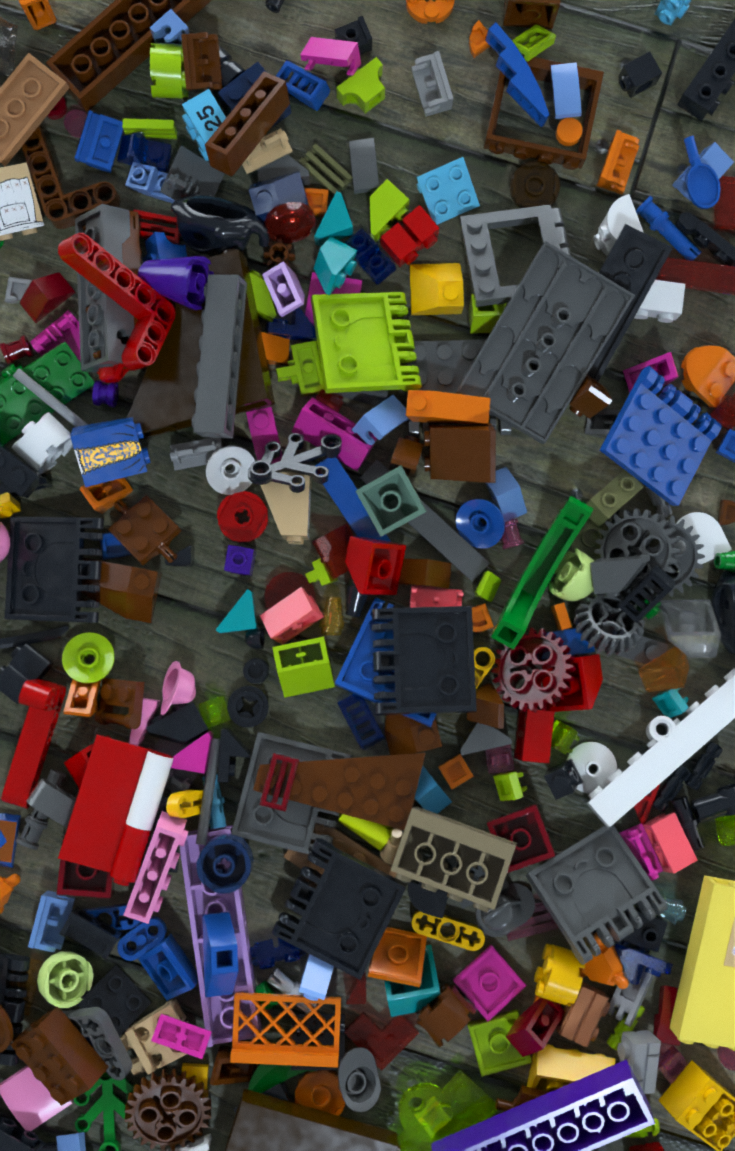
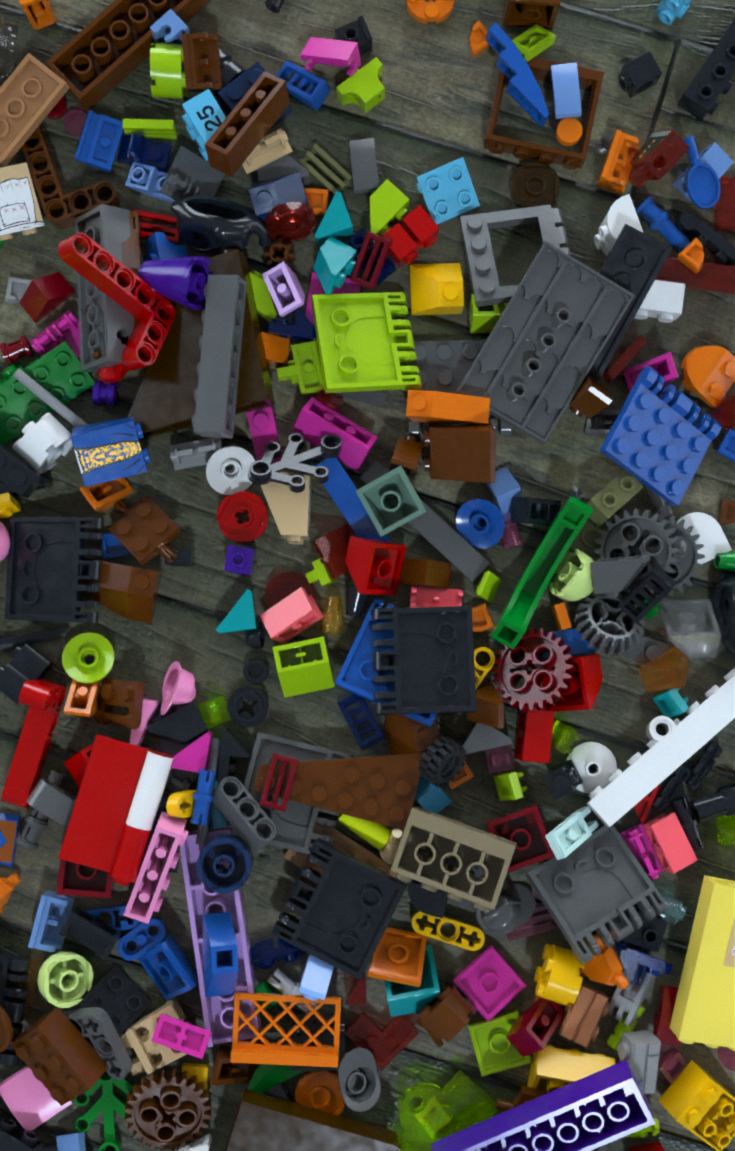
medium blue hinge [352,395,409,445] -> none
light grey hinge [411,51,453,117] -> none
none -> blue pin [190,769,216,825]
none -> dark grey beam [212,777,276,850]
none -> dark red tile [350,231,393,290]
none -> black tyre [418,736,467,788]
none -> black slope [511,497,561,526]
none -> light aqua hinge [545,806,599,860]
none -> clear red tile [603,335,648,384]
none -> clear red torso [628,130,690,189]
none -> orange tile [678,238,704,274]

